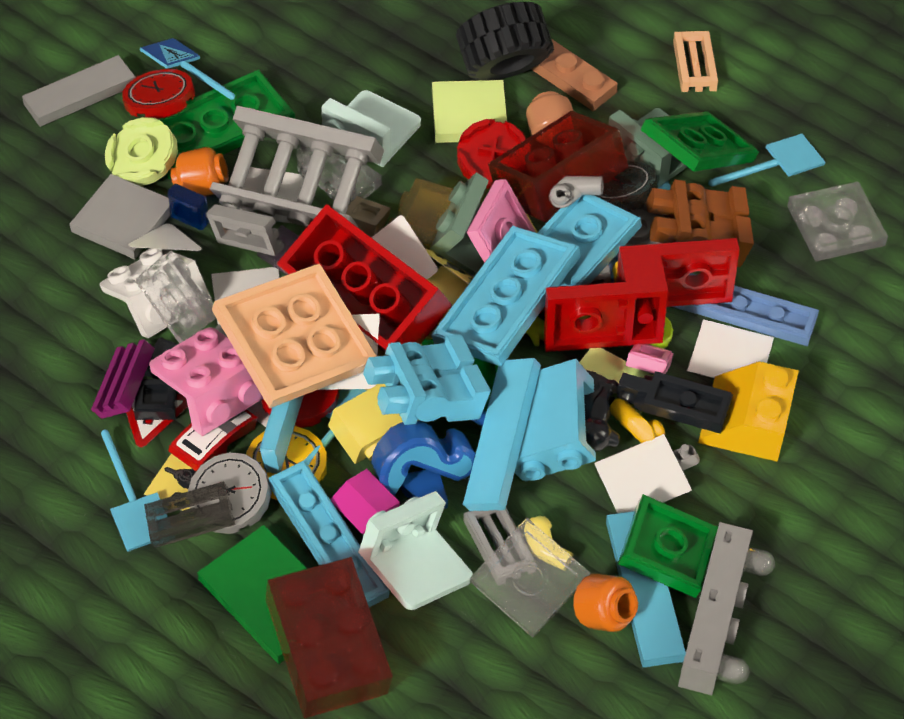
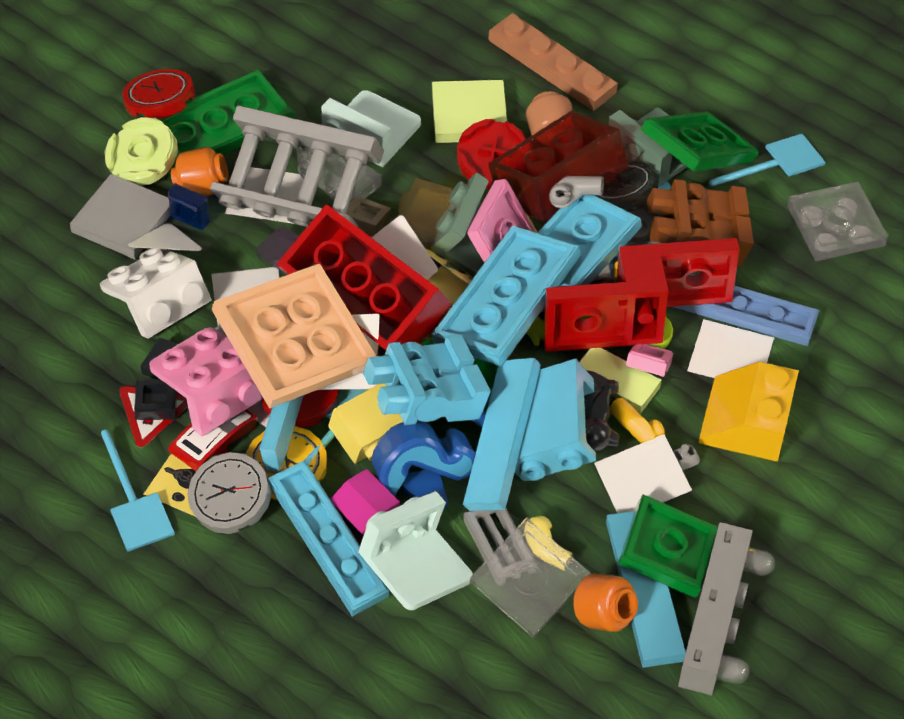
light grey tile [22,55,135,127] -> none
magenta tile [91,339,155,419] -> none
clear plate [134,250,216,344] -> none
piece [140,38,235,100] -> none
clear smoke tile [144,481,236,548] -> none
green tile [197,525,345,665] -> none
light grey tile [206,204,284,256] -> none
clear red brick [265,557,393,719] -> none
black tyre [456,2,554,80] -> none
black hinge [617,371,733,434] -> none
light nougat tile [673,31,718,92] -> none

